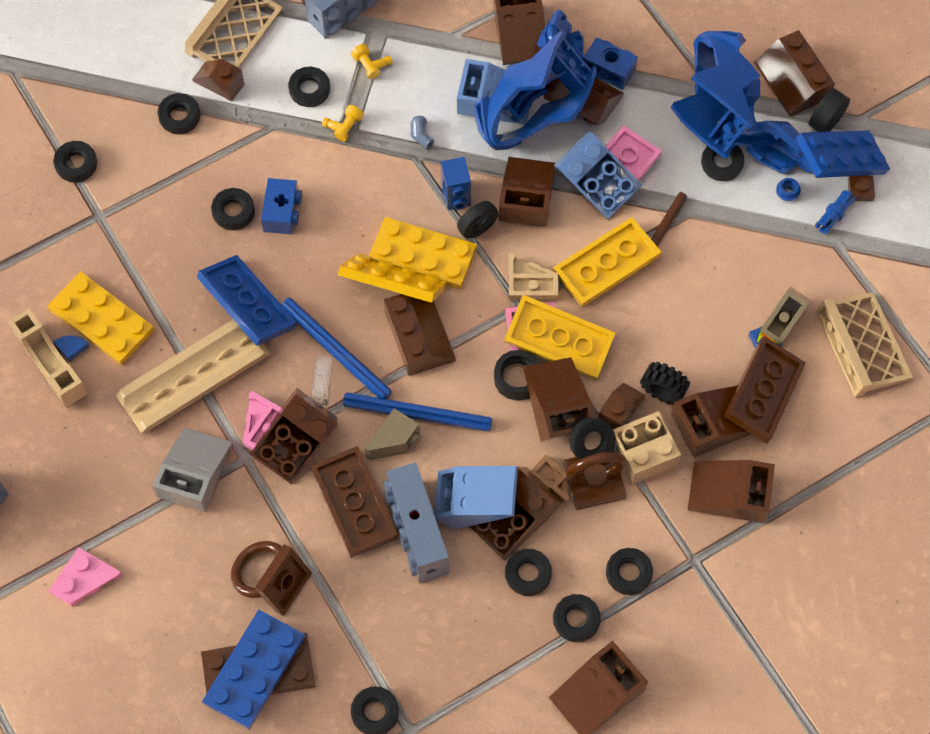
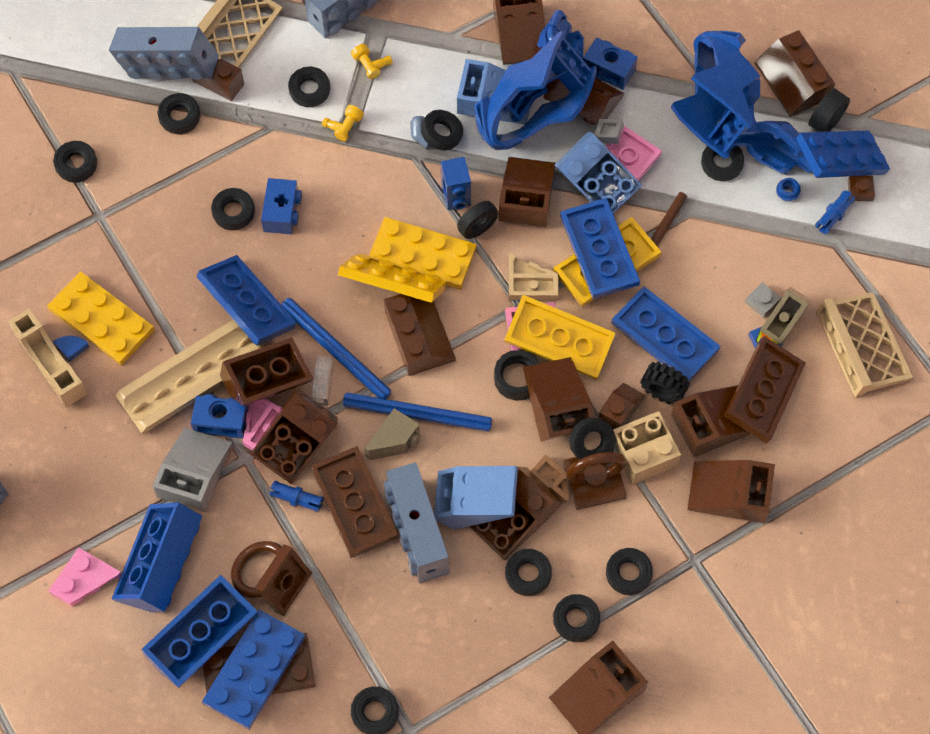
none -> sand blue brick [109,27,219,80]
none -> blue slope [112,502,202,612]
none -> blue slope [141,575,258,688]
none -> blue brick [191,394,248,439]
none -> reddish brown slope [220,337,314,406]
none -> blue pin [269,481,324,513]
none -> black tyre [421,109,463,151]
none -> blue plate [560,198,640,299]
none -> light grey plate [595,119,624,144]
none -> blue plate [611,286,721,381]
none -> light grey plate [745,282,781,318]

